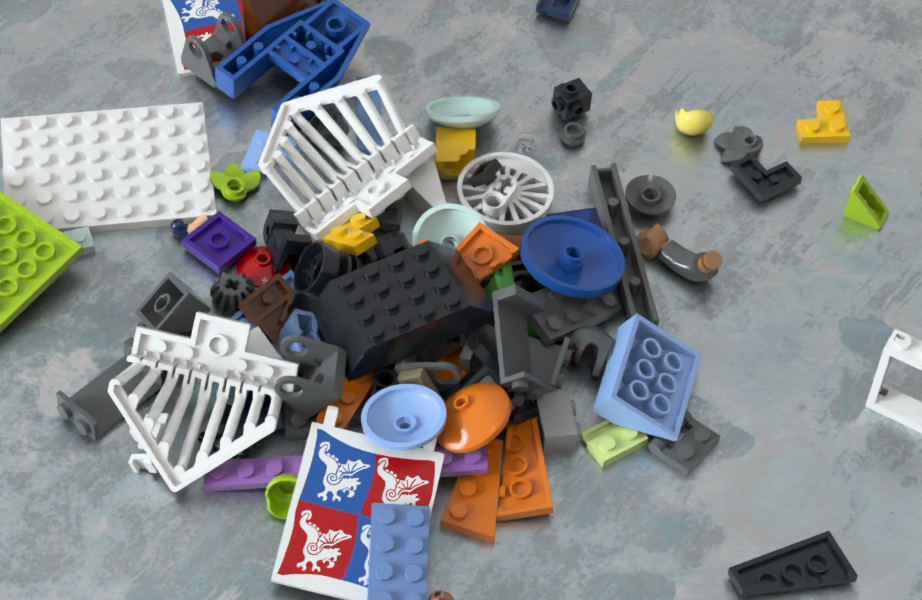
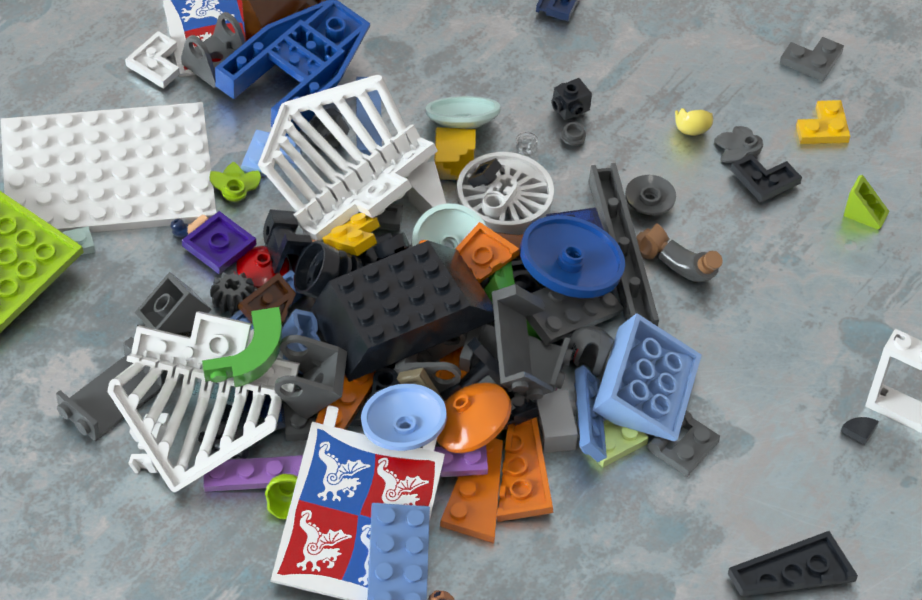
none -> white plate [126,31,180,89]
none -> bright green arch [202,307,282,387]
none -> medium blue plate [574,365,607,462]
none -> dark grey plate [780,37,844,81]
none -> black tile [840,417,879,445]

